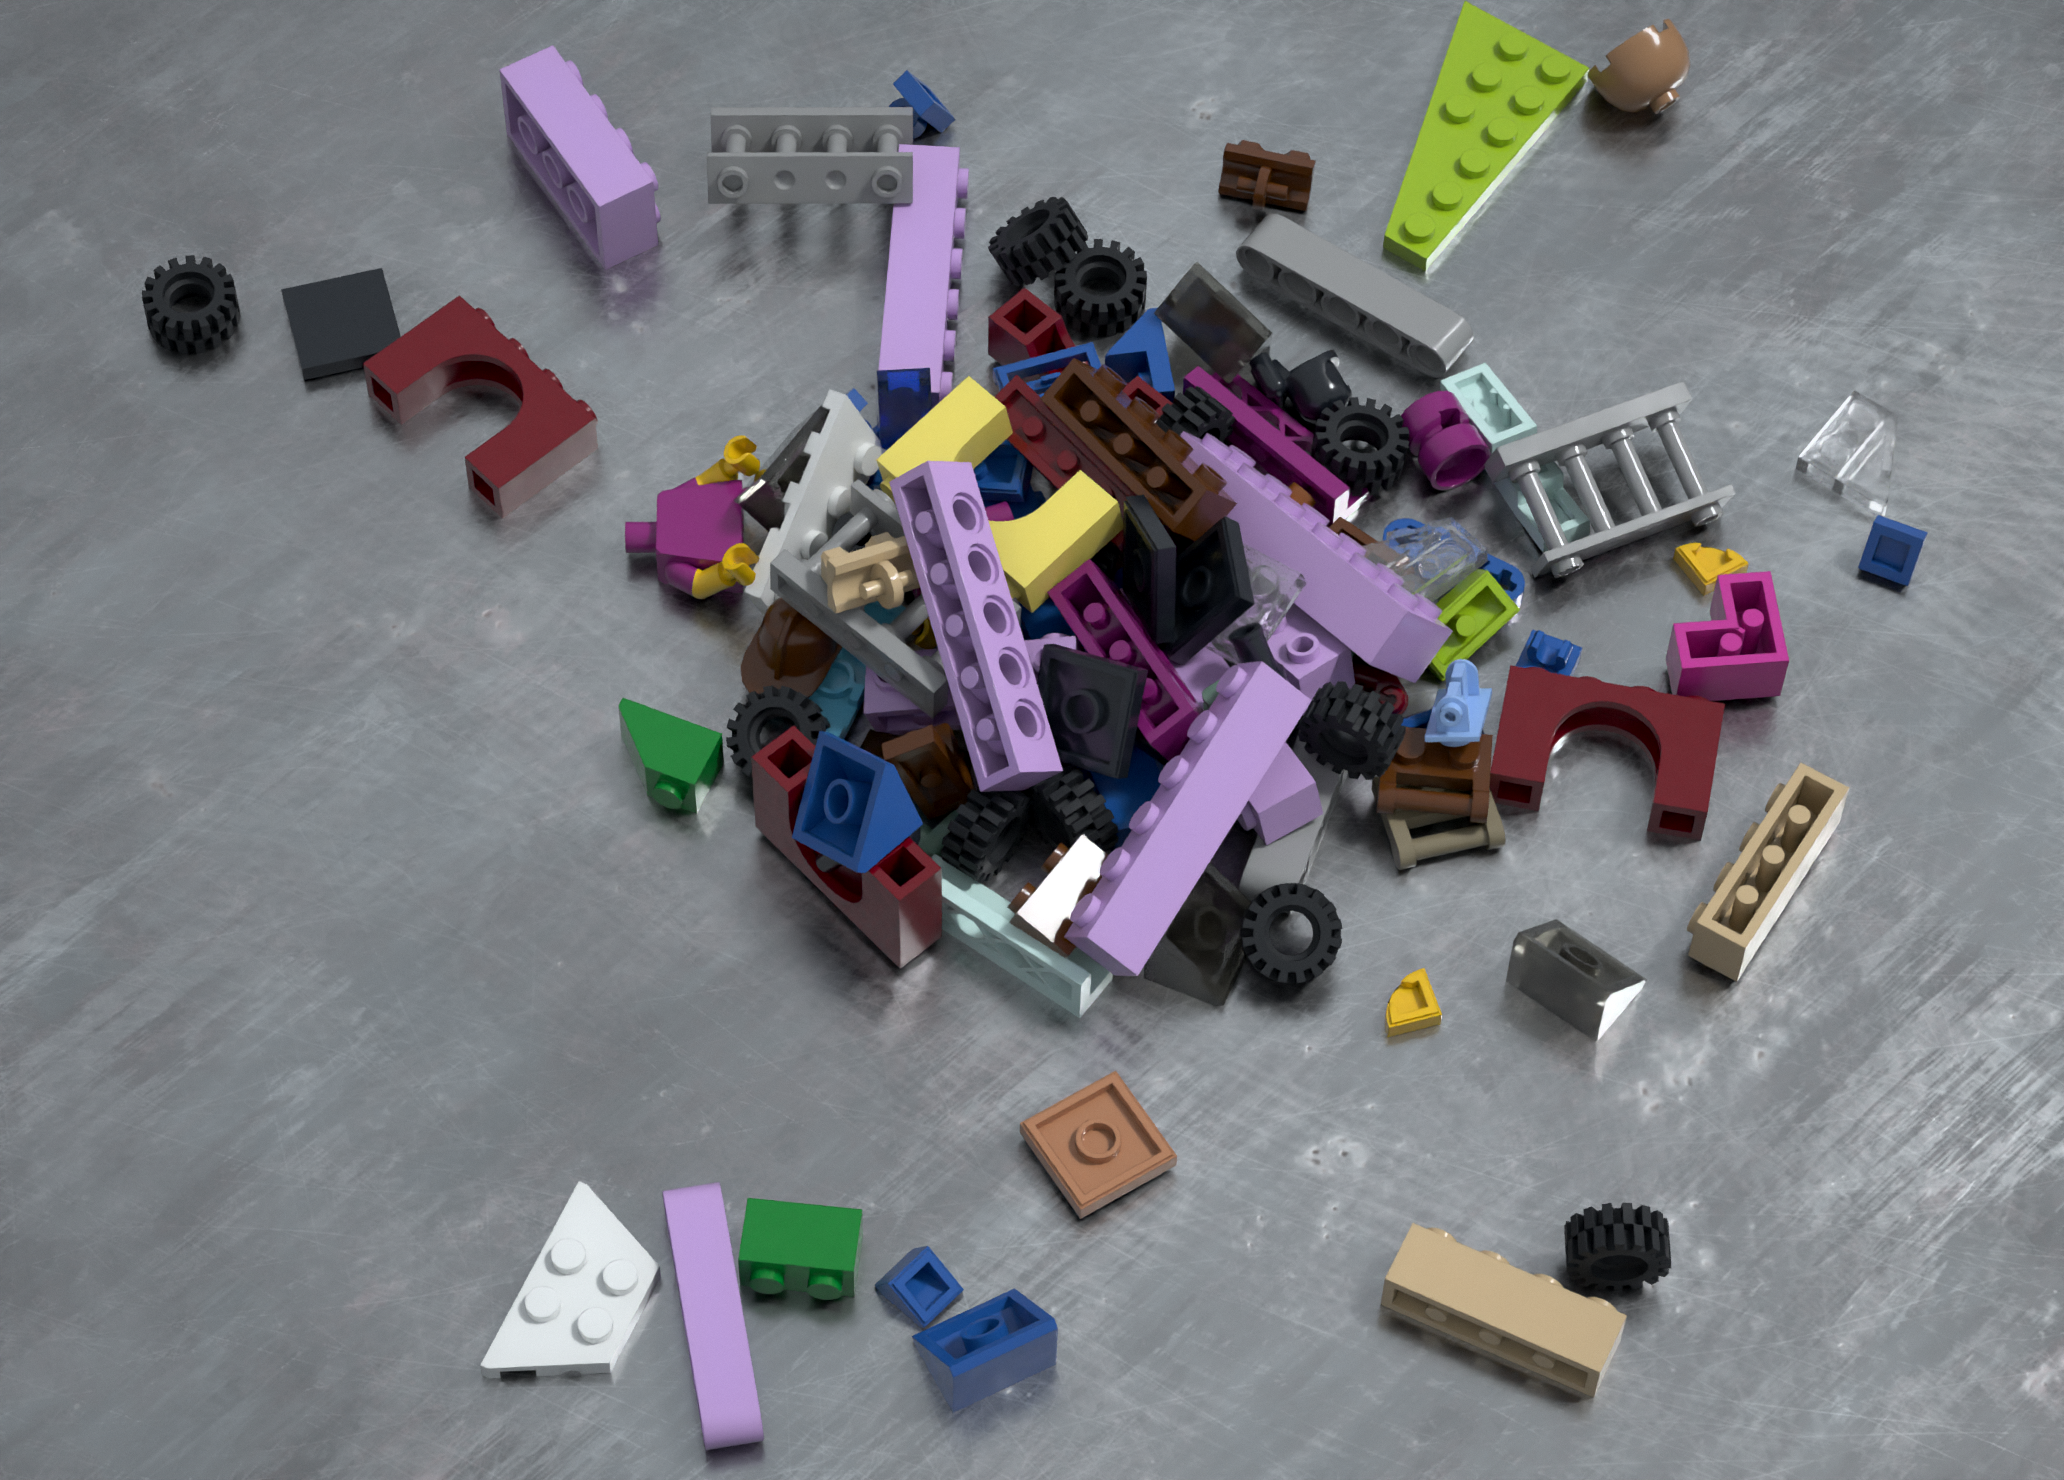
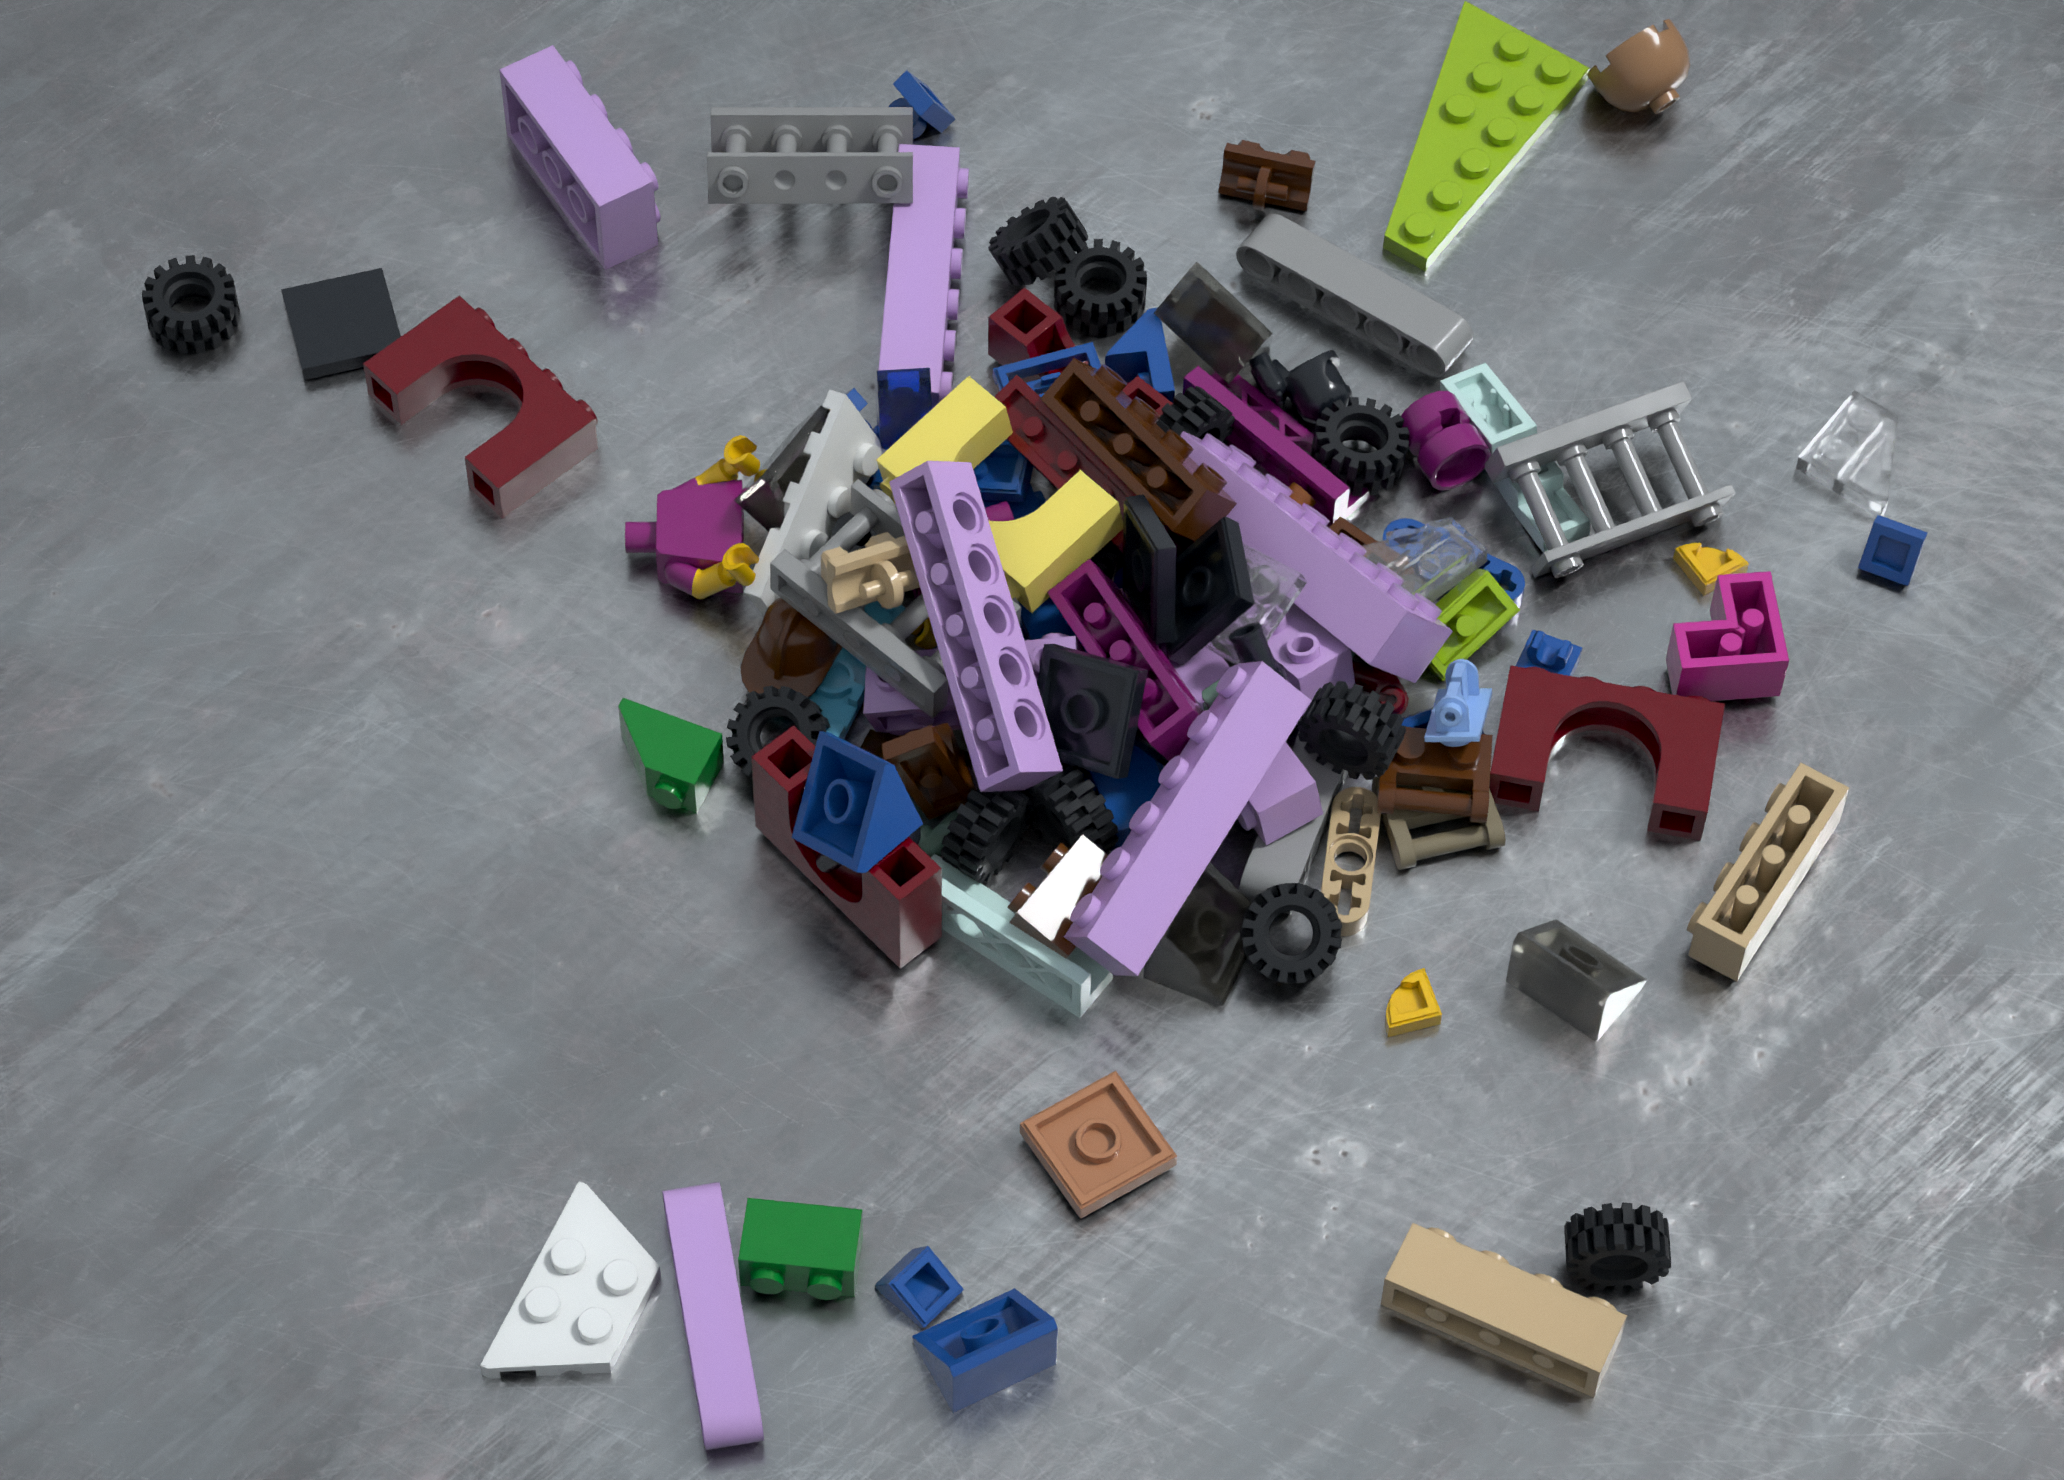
none -> tan beam [1321,787,1381,936]

